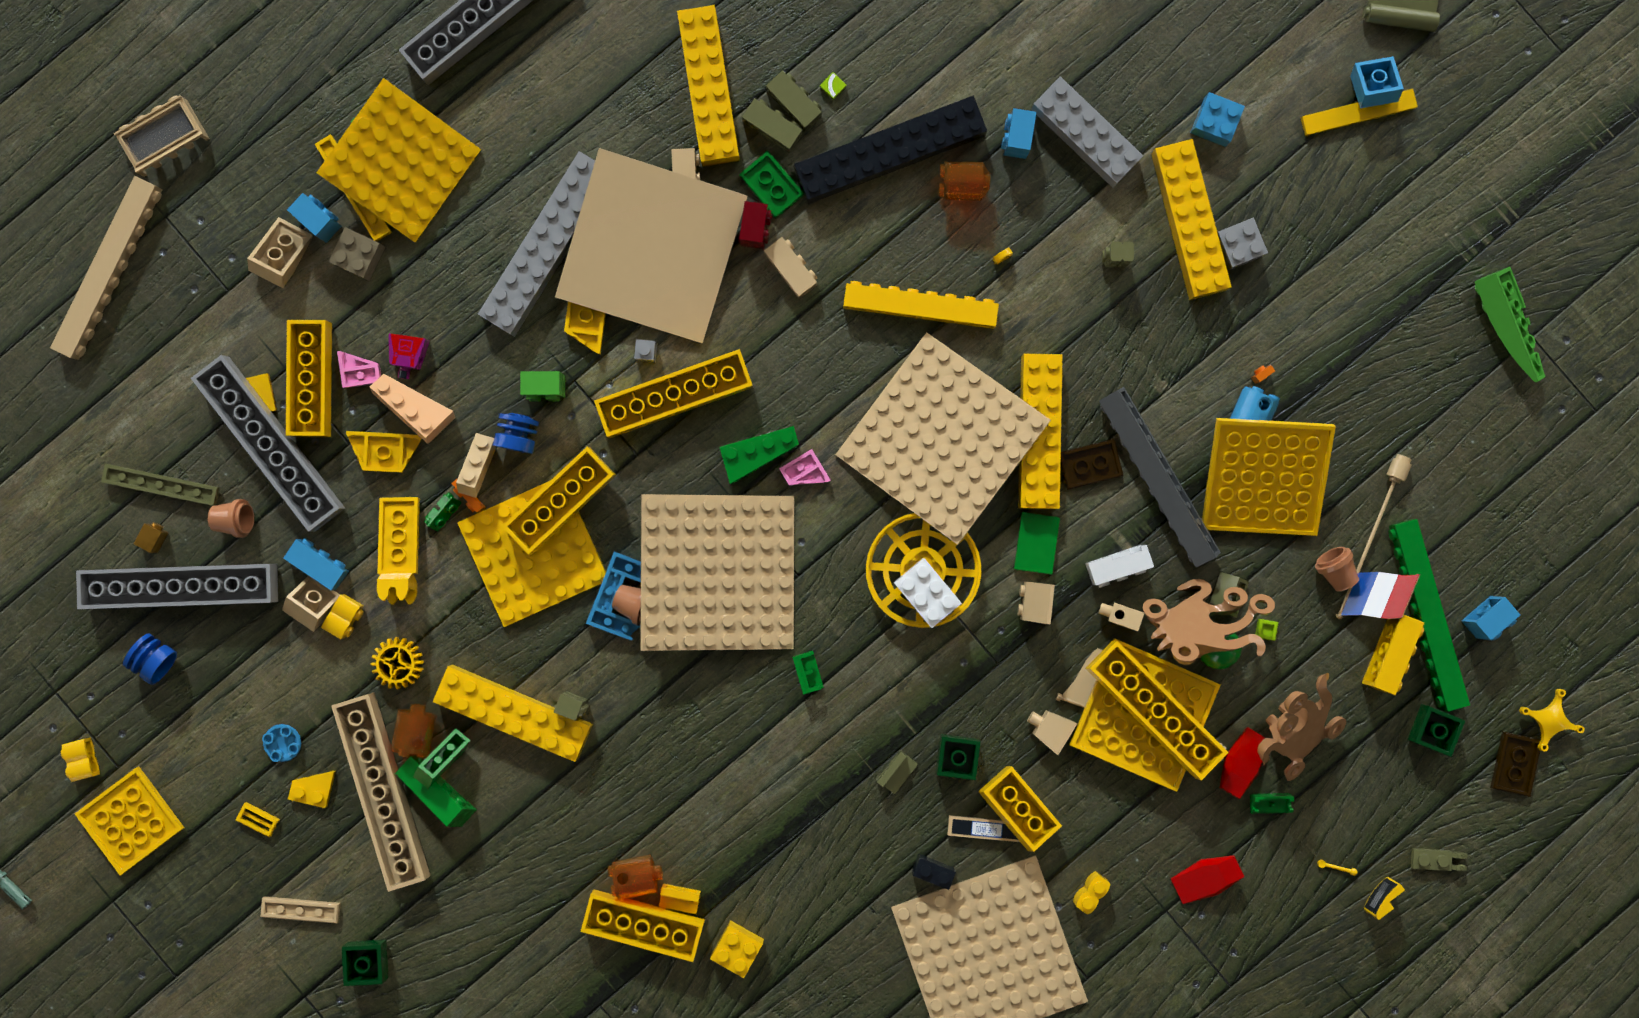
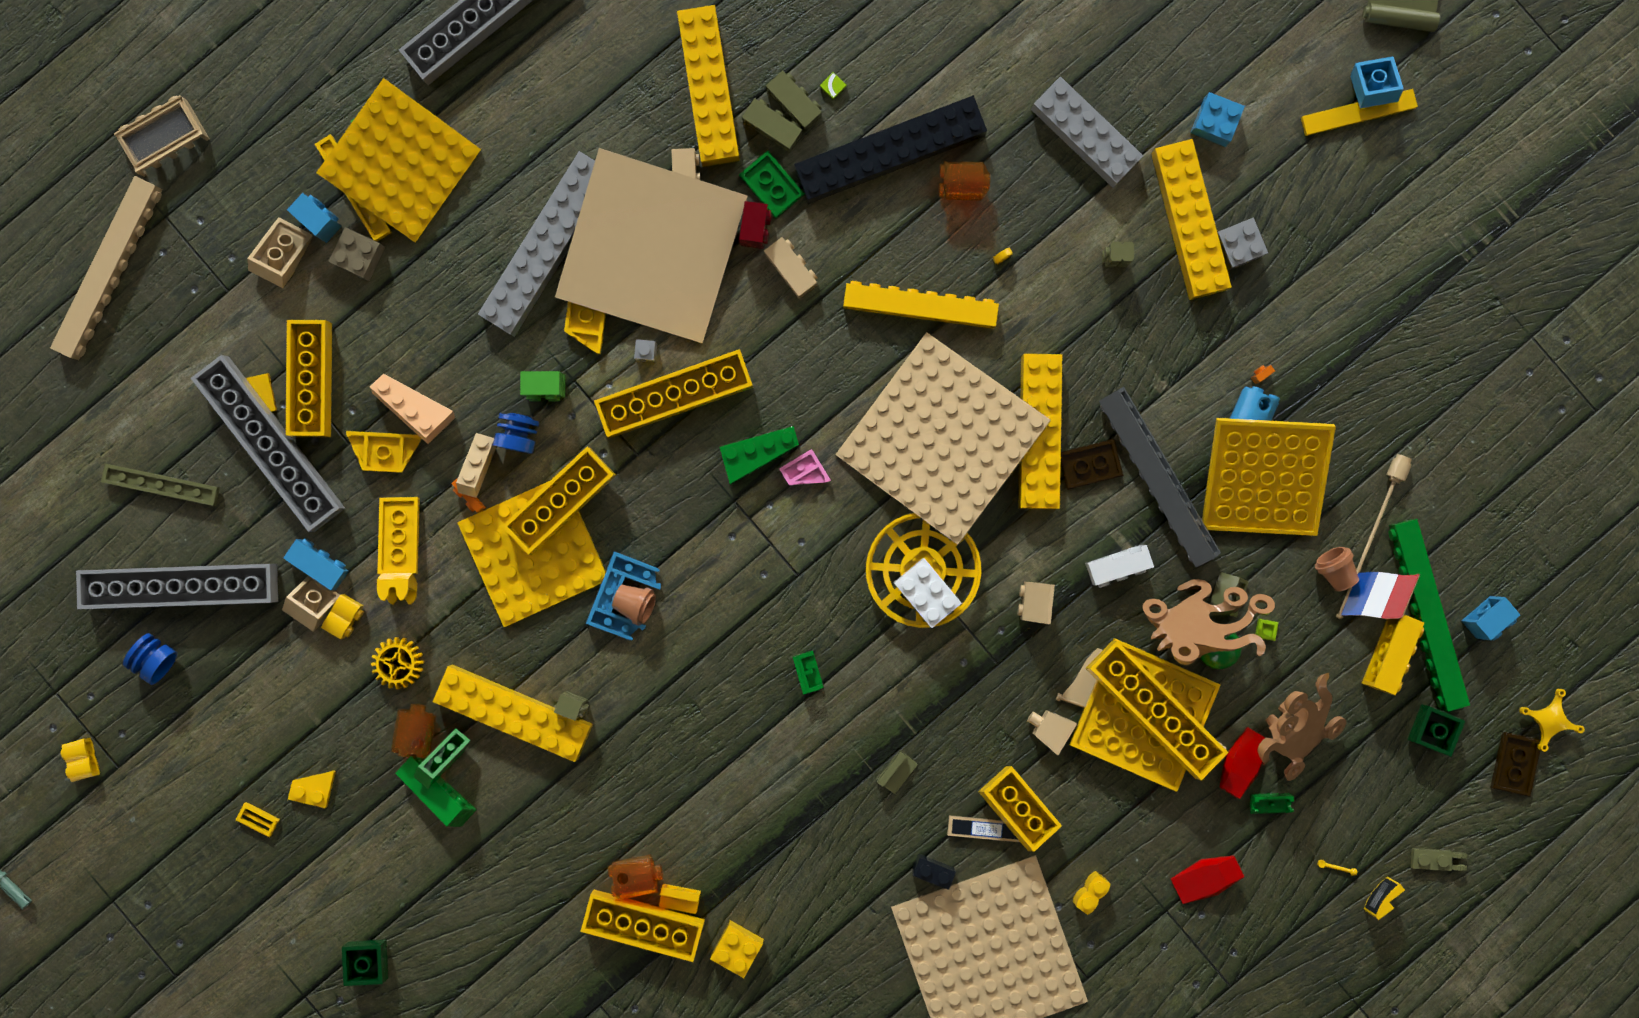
yellow plate [75,767,185,875] -> none
pearl gold brick [134,522,168,553] -> none
nougat piece [208,499,254,538] -> none
tan tile [260,896,341,924] -> none
dark azure dish [262,724,301,762] -> none
tan brick [332,692,430,892] -> none
bright pink wing [337,351,381,388] -> none
torso [389,333,429,380] -> none
green hinge [424,492,462,532] -> none
tan baseplate [640,494,794,651] -> none
dark green brick [936,734,981,780] -> none
dark azure brick [1001,108,1036,159] -> none
green tile [1014,512,1060,574] -> none
tan torso [1098,603,1144,632] -> none
bright green wedge [1474,267,1545,382] -> none

